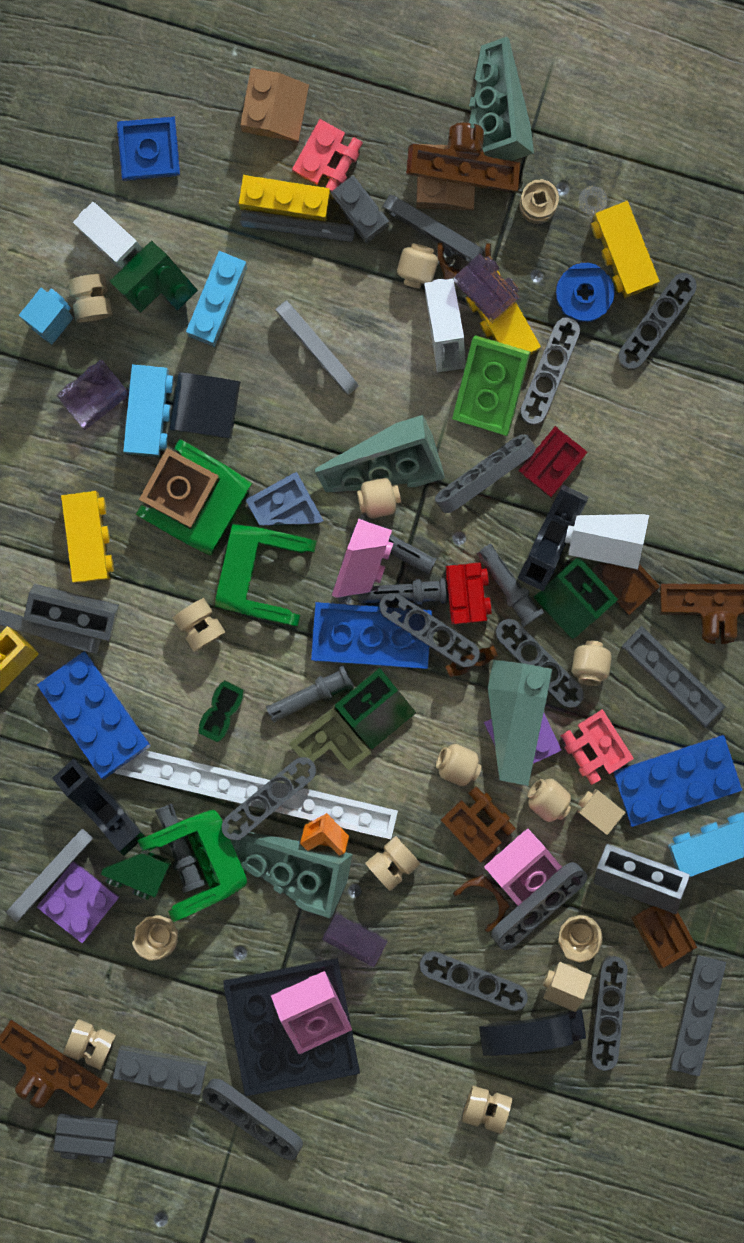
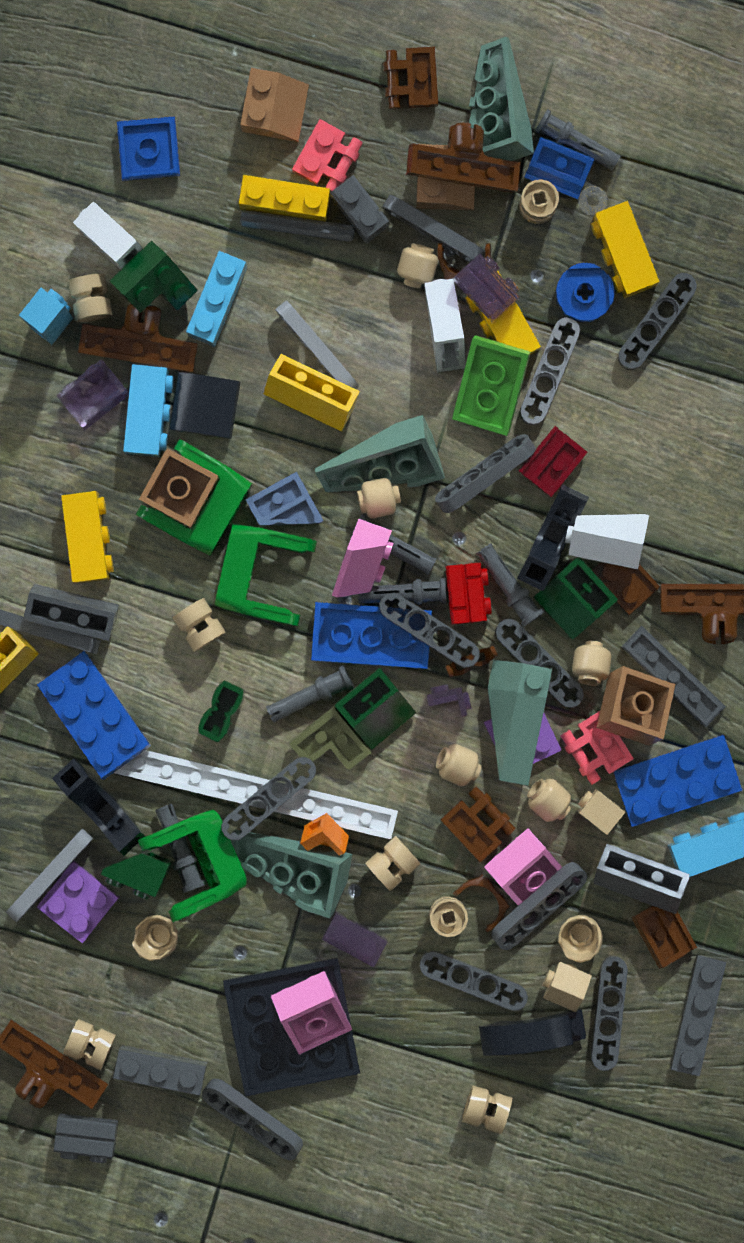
none -> reddish brown plate [78,304,198,372]
none -> yellow brick [263,354,360,432]
none -> reddish brown plate [383,46,438,110]
none -> clear purple bracket [425,684,472,717]
none -> tan wheel [429,896,468,937]
none -> blue plate [524,137,594,199]
none -> dark grey pin [535,109,621,172]
none -> medium nougat brick [596,666,676,746]

